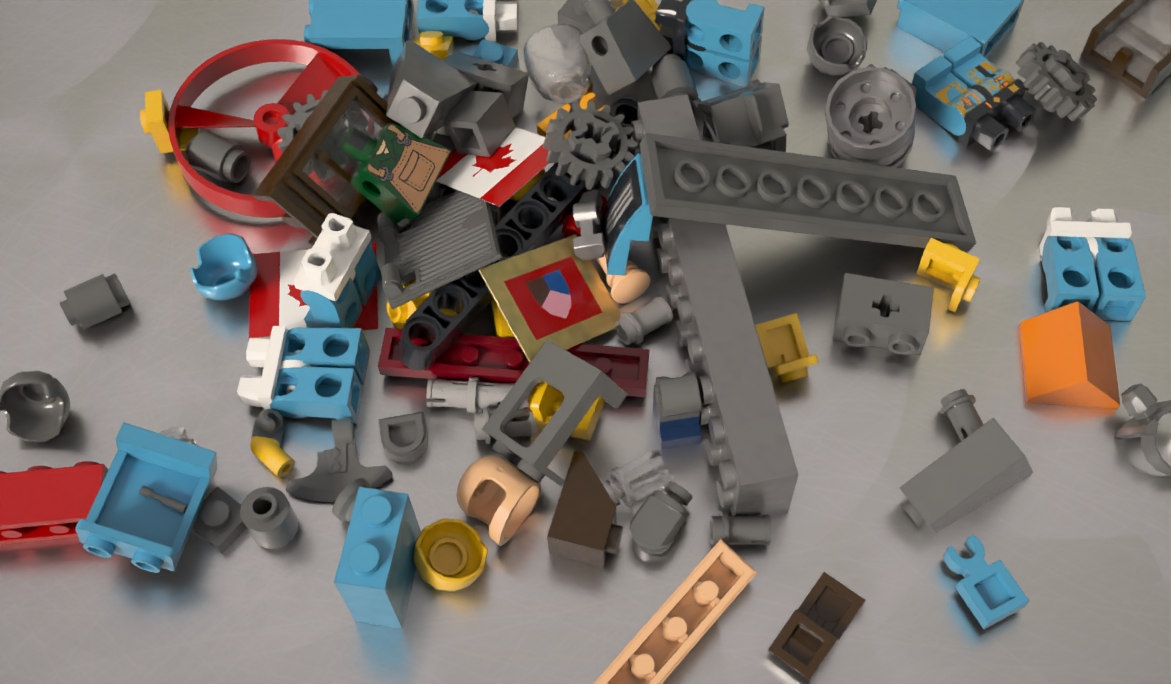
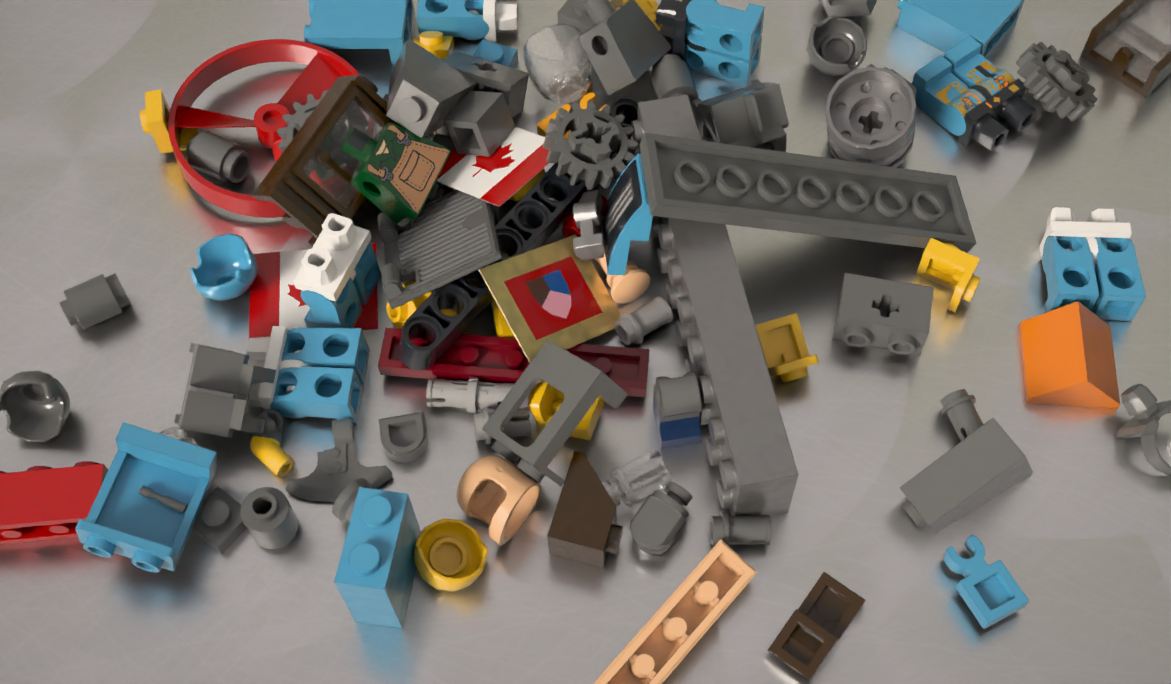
none -> dark grey piece [174,343,276,438]

